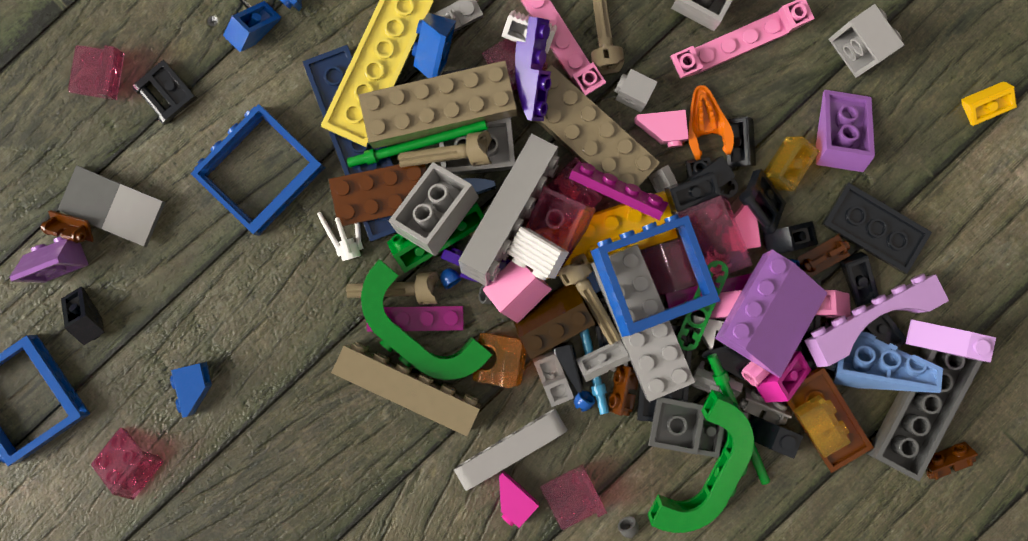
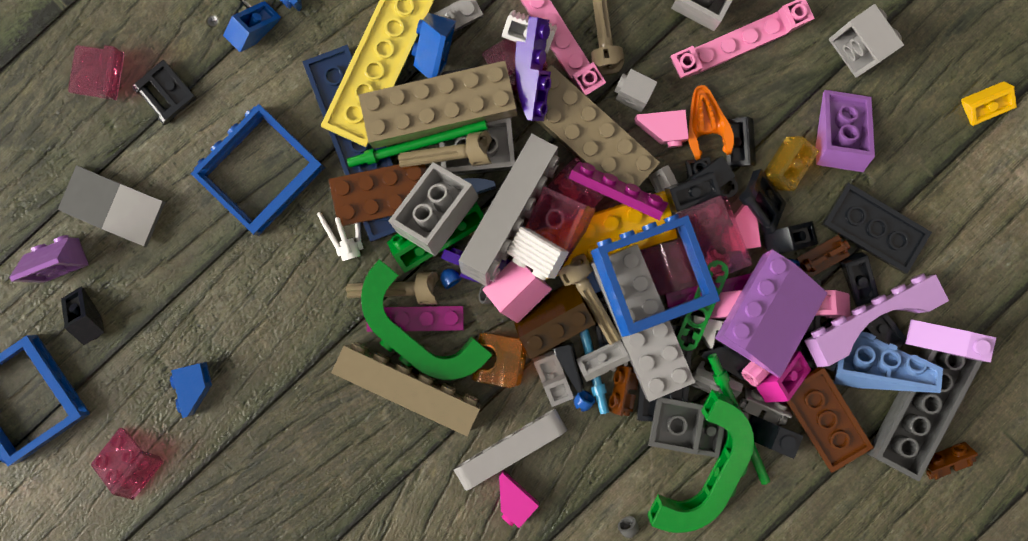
reddish brown hinge [41,210,94,243] -> none
clear pink bracket [541,464,607,530] -> none
clear yellow brick [794,395,851,458] -> none

